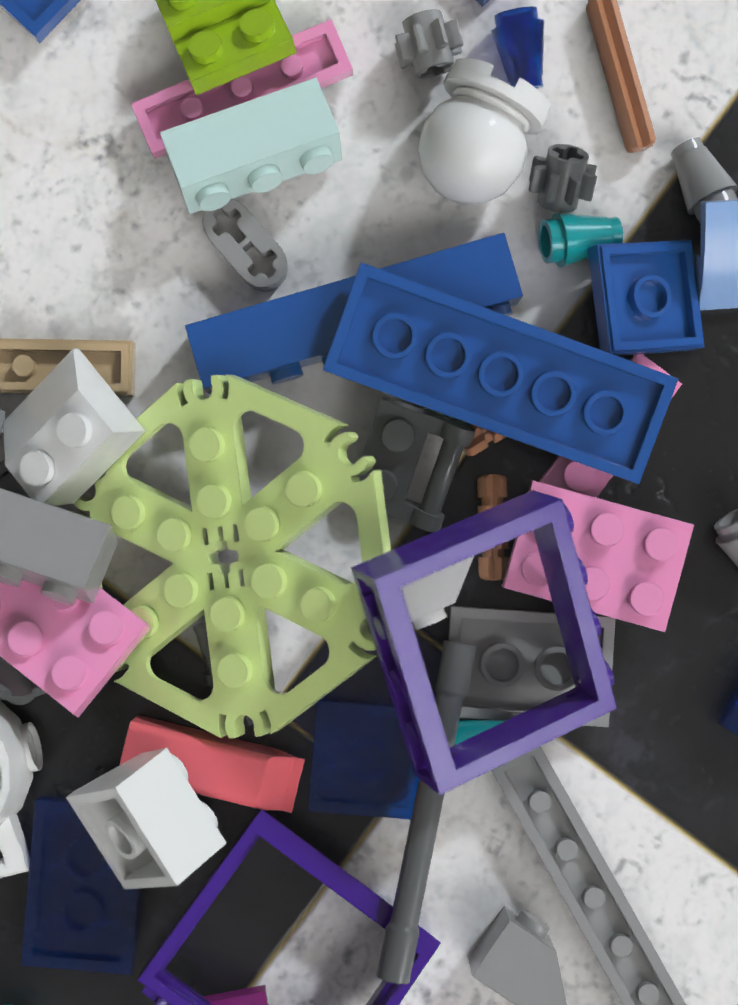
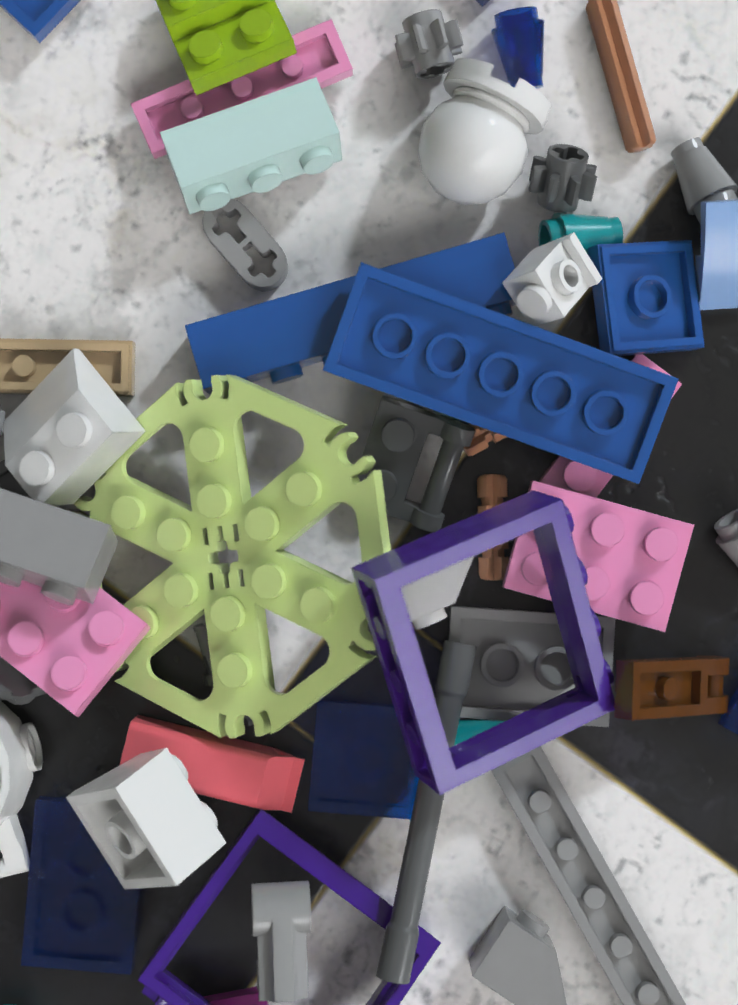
none -> light grey piece [251,881,311,1003]
none -> white brick [502,232,603,326]
none -> reddish brown plate [614,655,730,720]

